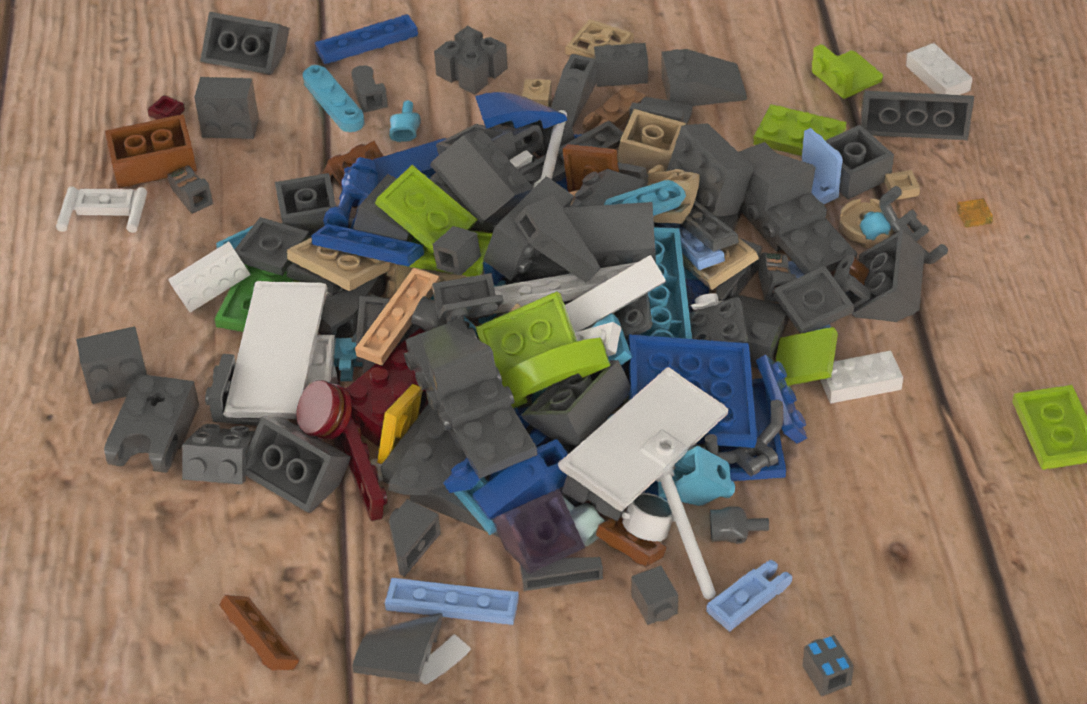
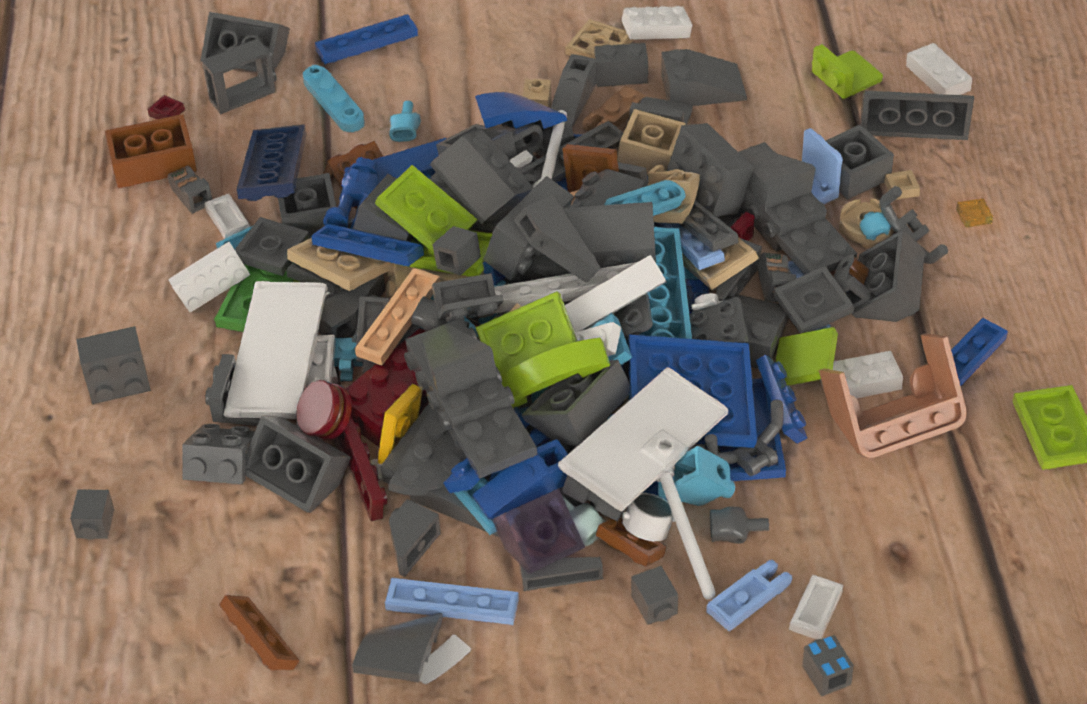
white plate [56,187,147,233] -> none
dark grey brick [104,374,199,473] -> none
dark grey brick [194,77,259,139] -> none
dark grey leg [351,65,388,113] -> none
dark grey brick [434,26,508,95] -> none
lime plate [753,104,846,156] -> none
none -> dark grey brick [70,489,115,540]
none -> dark grey window [202,38,277,114]
none -> white tile [204,194,251,239]
none -> dark blue plate [237,124,307,201]
none -> white piece [621,6,692,40]
none -> dark red tile [730,212,755,241]
none -> white tile [789,575,843,639]
none -> nougat windscreen [819,333,967,458]
none -> blue plate [951,318,1008,386]

